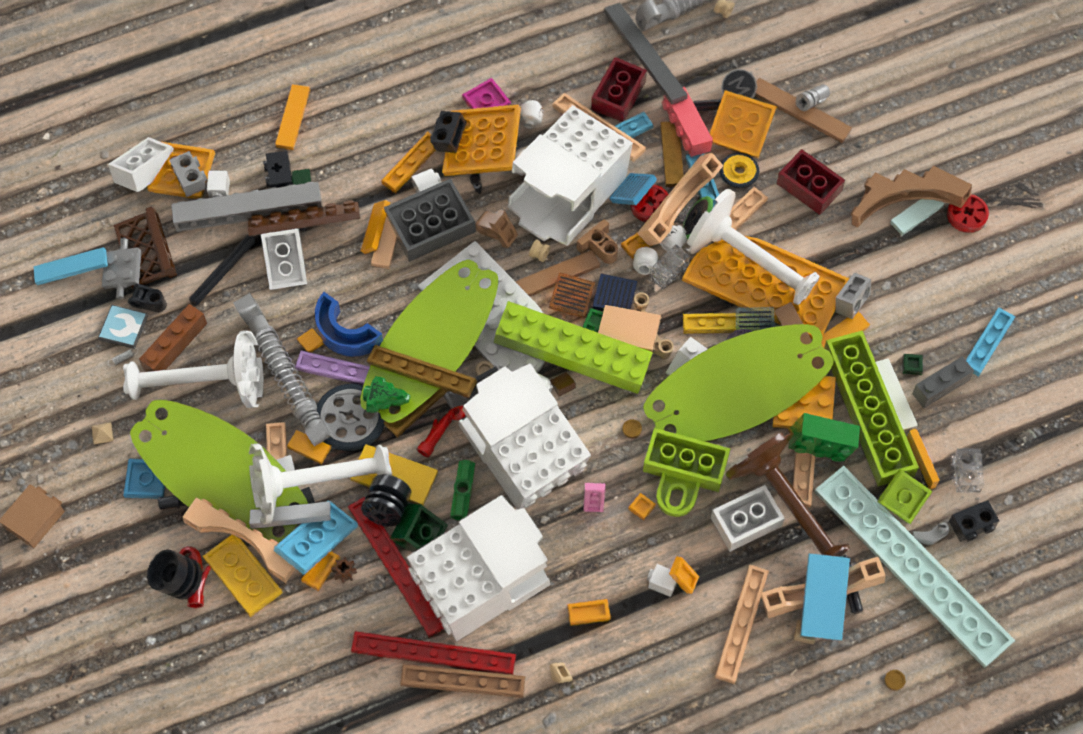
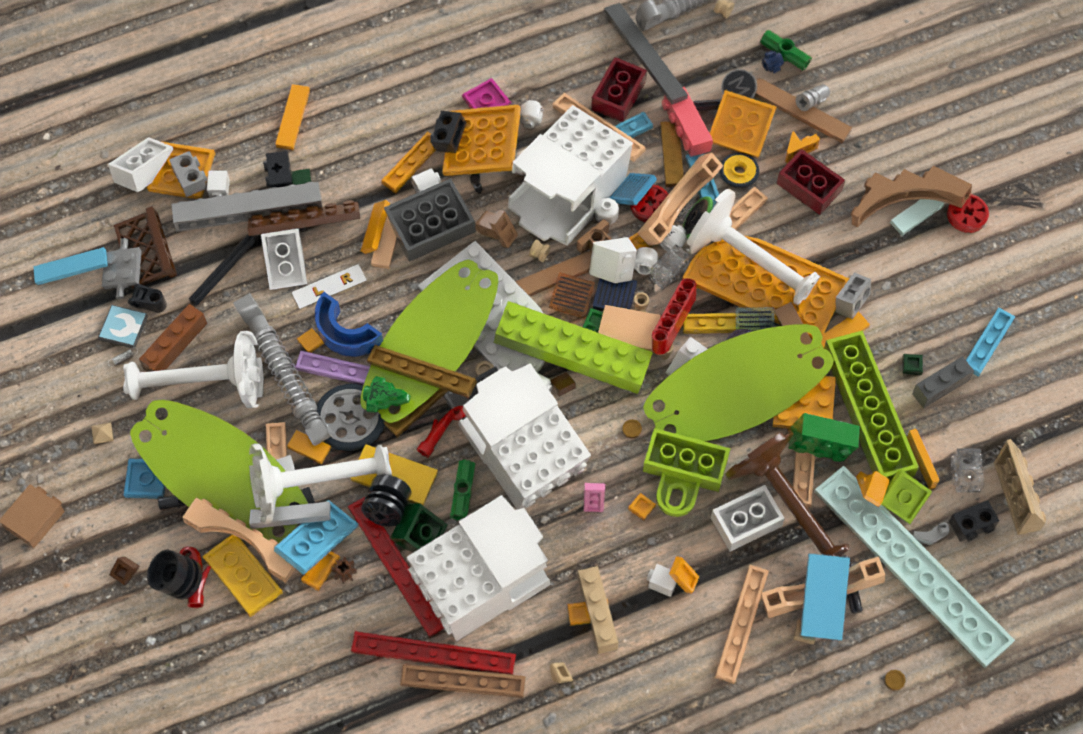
white tile [876,358,918,432] -> none
none -> reddish brown slope [109,556,140,585]
none -> white sticker [292,264,366,309]
none -> tan arch [578,566,618,654]
none -> white slope [589,237,637,283]
none -> white head [594,198,619,225]
none -> red beam [652,278,697,355]
none -> green piece [760,30,812,71]
none -> dark blue gear [762,51,784,74]
none -> light orange slope [785,131,820,163]
none -> light orange slope [856,471,889,507]
none -> tan slope [994,439,1046,535]

